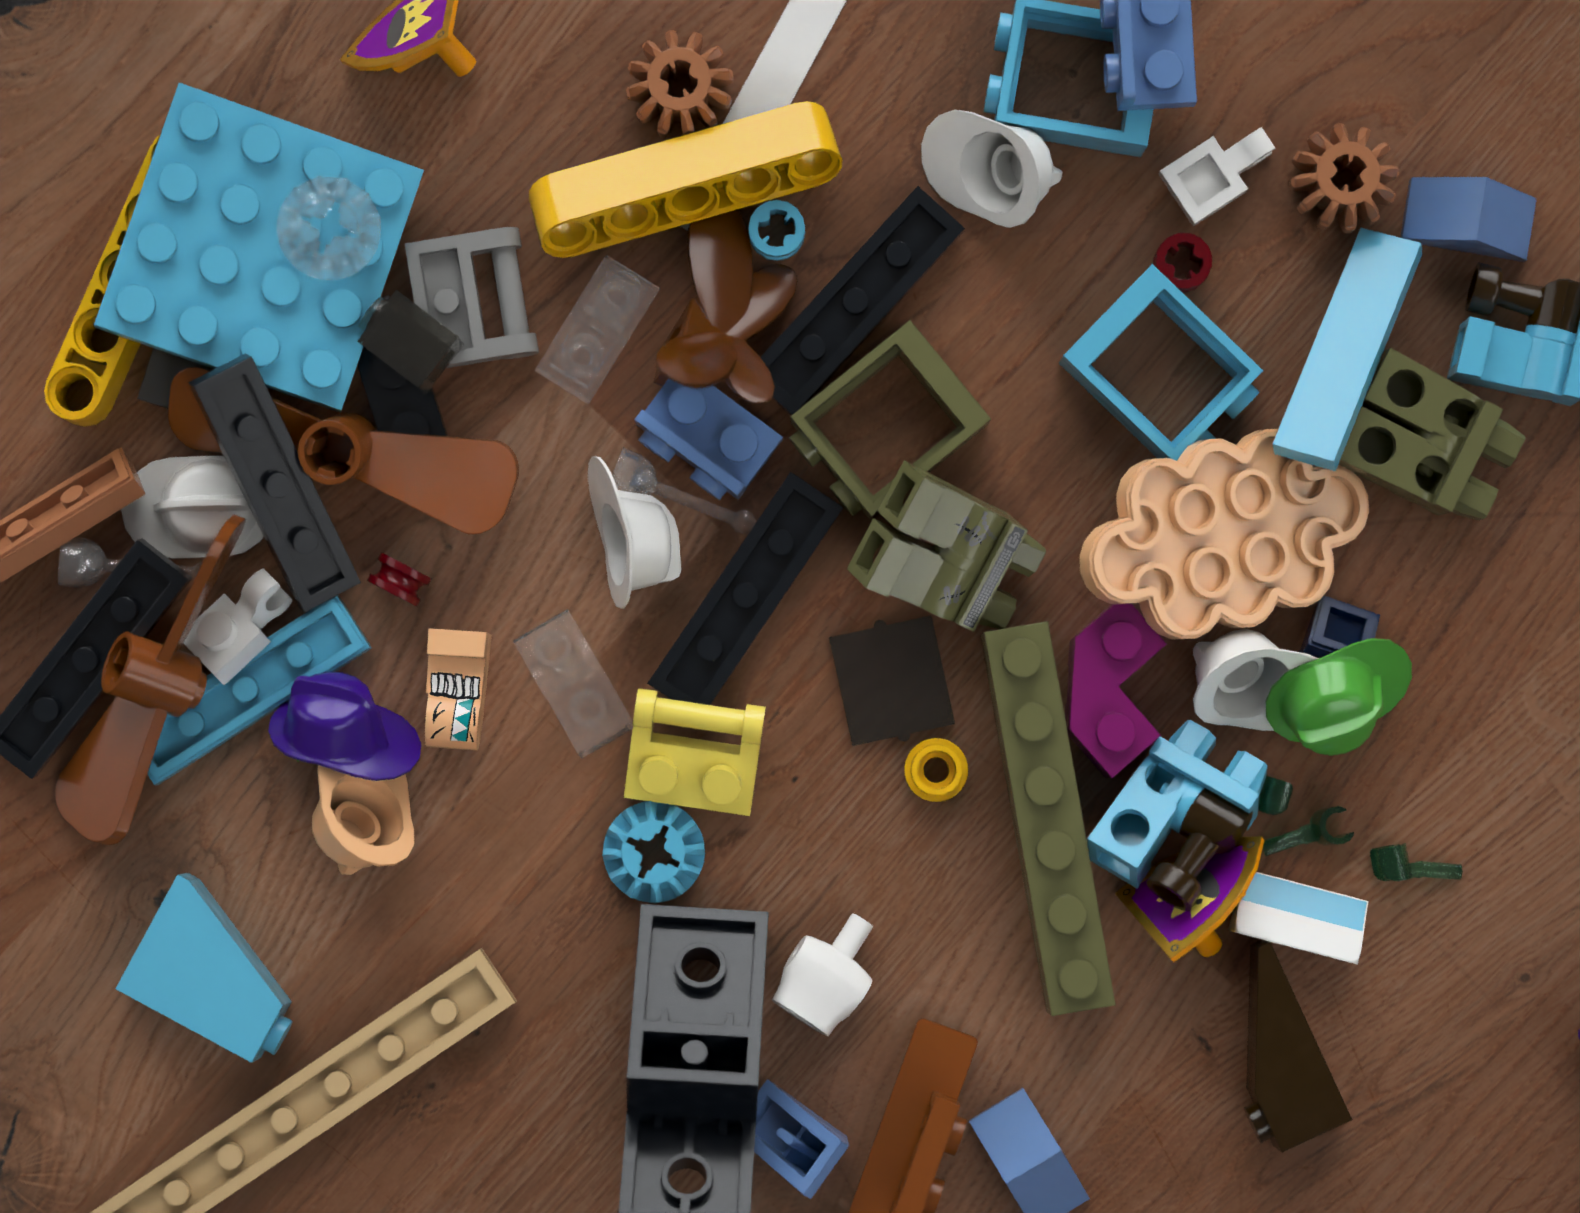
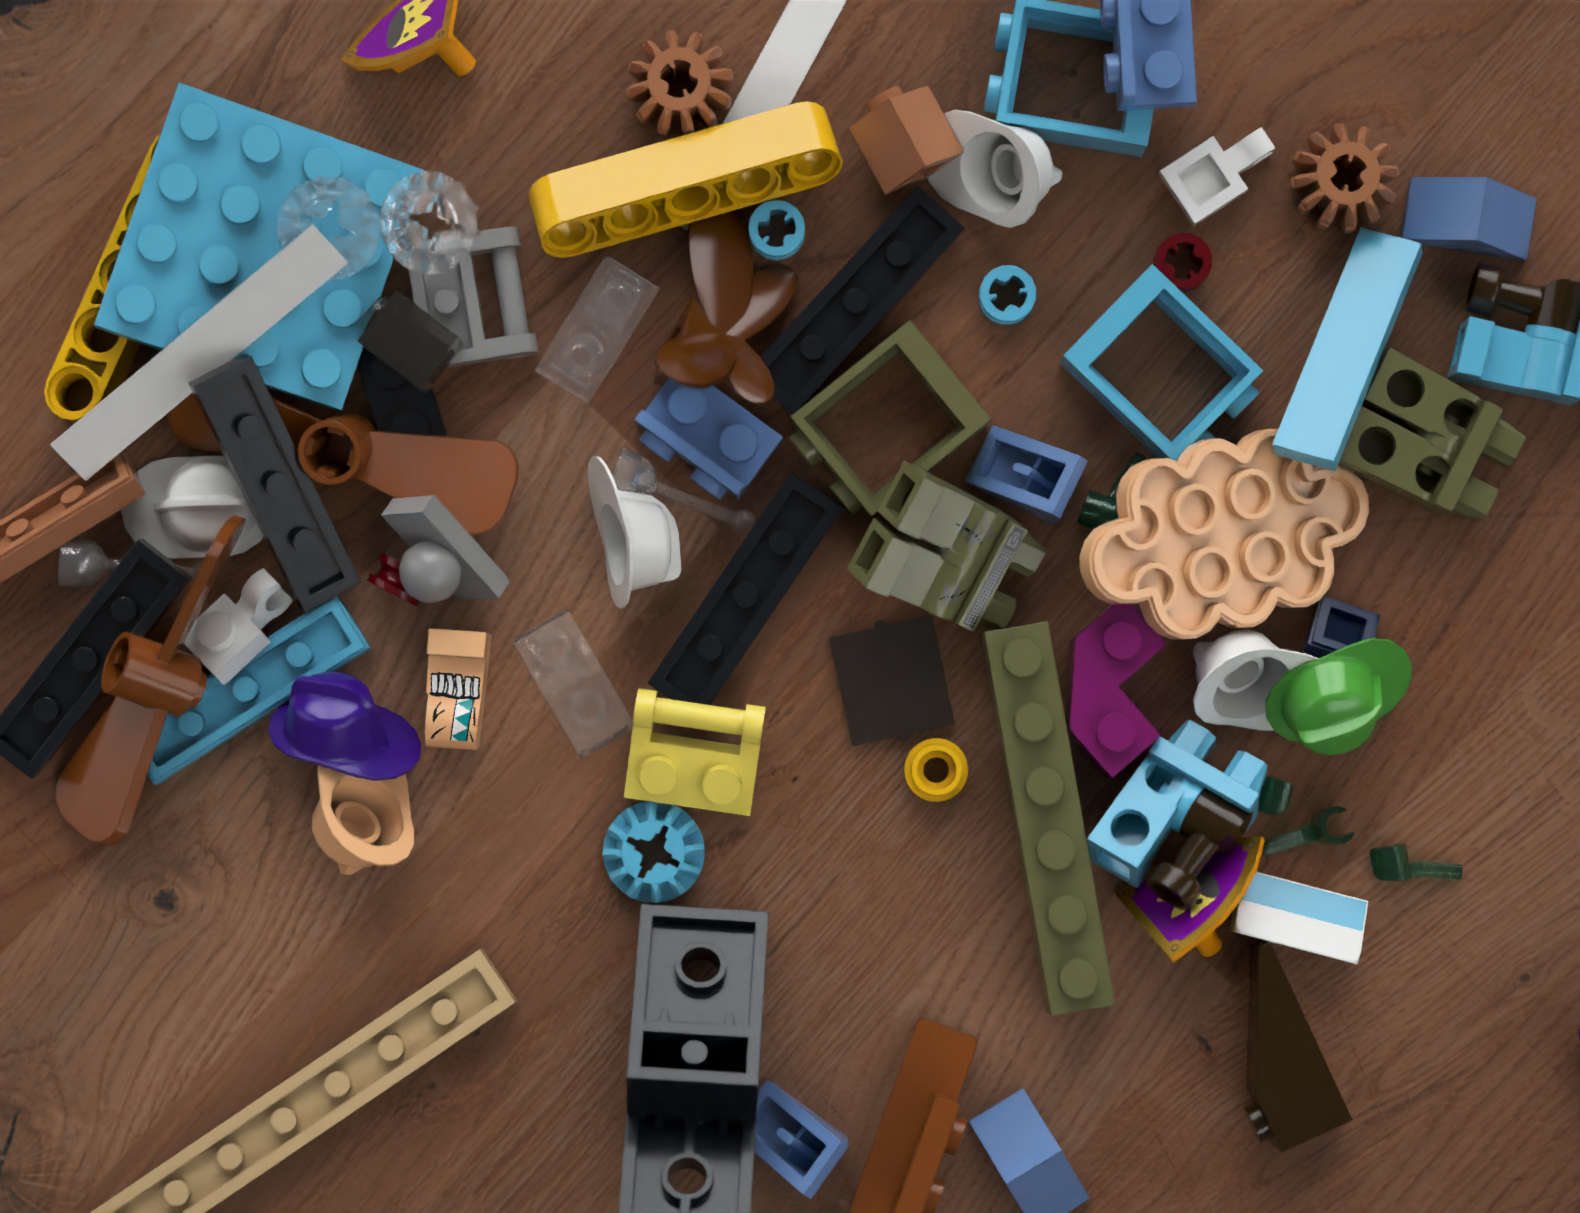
medium azure slope [115,873,293,1063] -> none
white piece [772,913,873,1036] -> none
none -> white sticker [50,224,348,481]
none -> clear gear [380,171,481,274]
none -> light grey tile [381,495,510,604]
none -> nougat brick [849,86,964,194]
none -> medium blue slope [965,425,1088,525]
none -> medium azure bush [978,265,1036,325]
none -> clear green hand [1077,452,1148,529]

